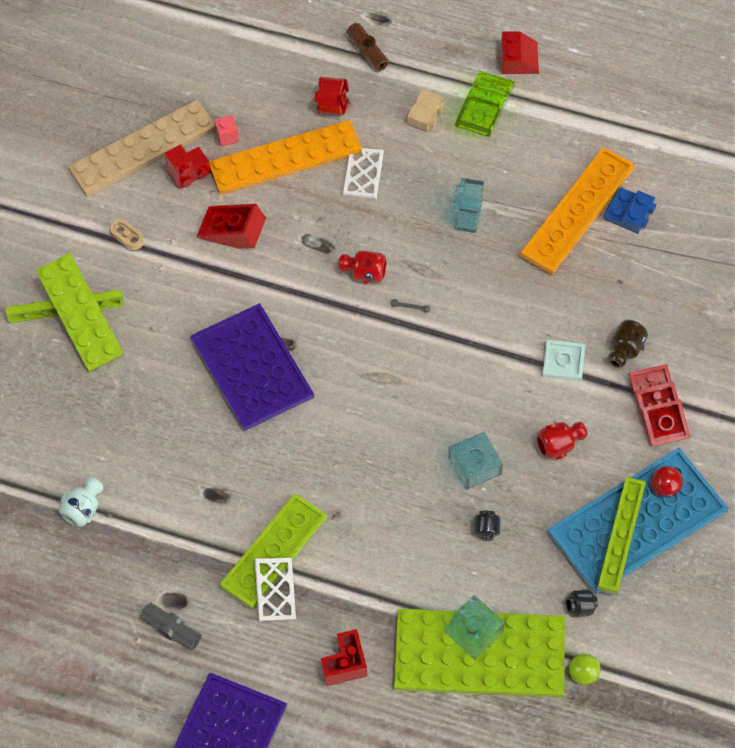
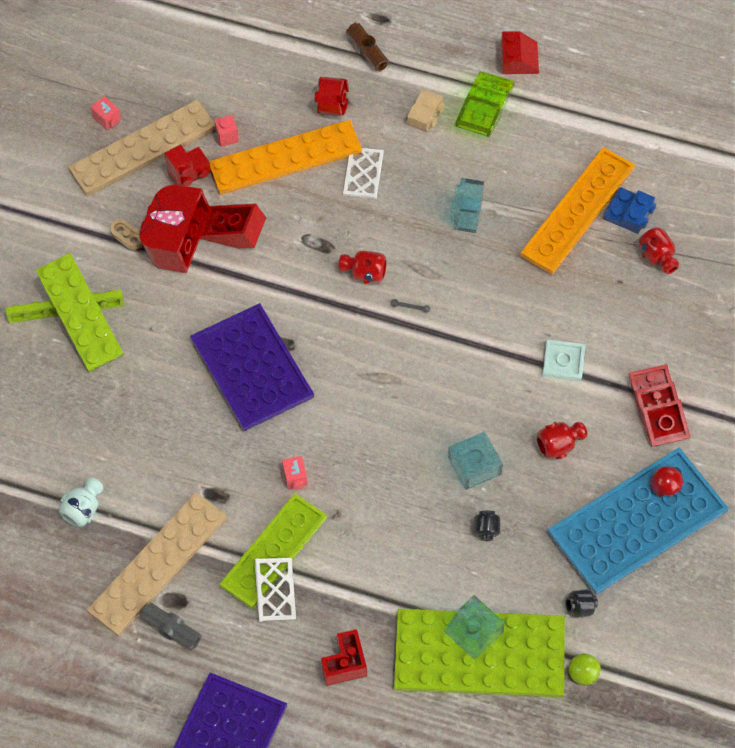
lime plate [597,477,646,594] -> none
dark brown piece [608,319,648,368] -> none
none -> tan plate [87,492,227,637]
none -> coral brick [91,96,121,130]
none -> red brick [140,185,211,273]
none -> coral brick [282,456,308,490]
none -> red piece [639,227,679,274]

